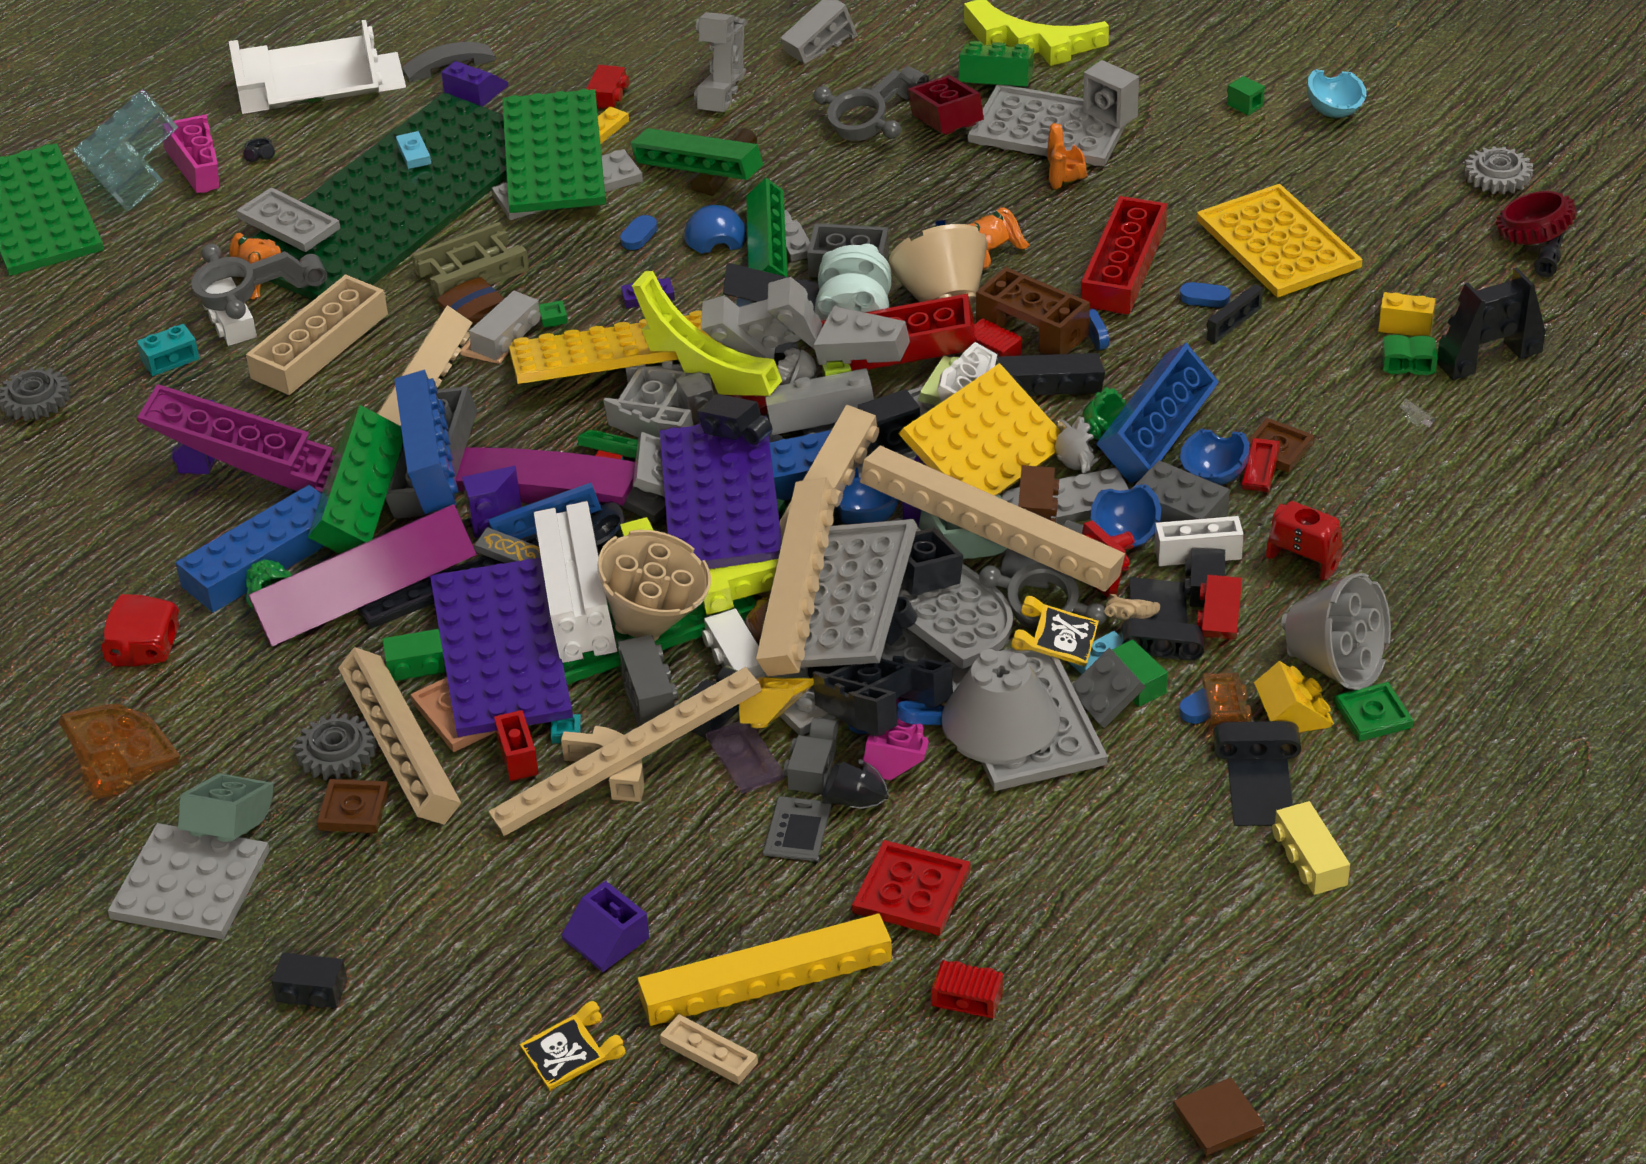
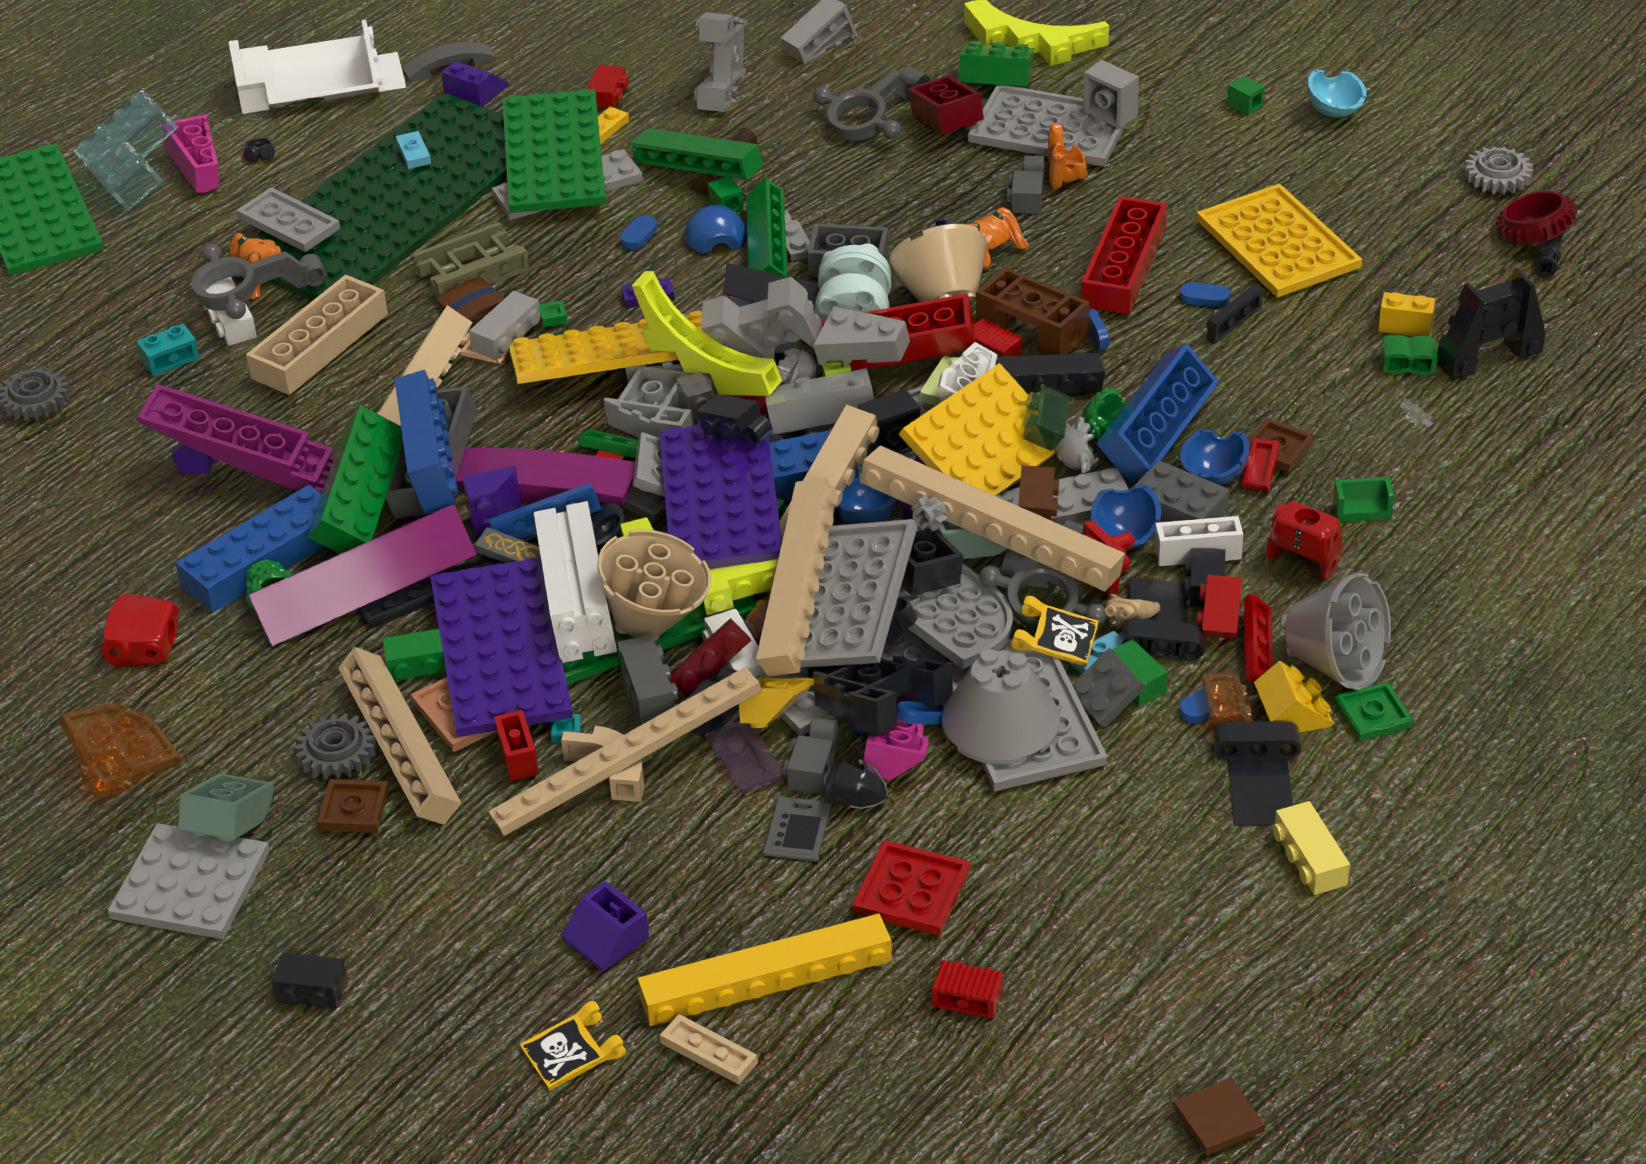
none -> dark red plate [670,618,751,698]
none -> green brick [708,177,744,213]
none -> light grey gear [911,495,947,532]
none -> dark grey hinge [1007,156,1044,214]
none -> clear green brick [1022,384,1070,451]
none -> red plate [1244,593,1274,685]
none -> green panel [1332,477,1394,522]

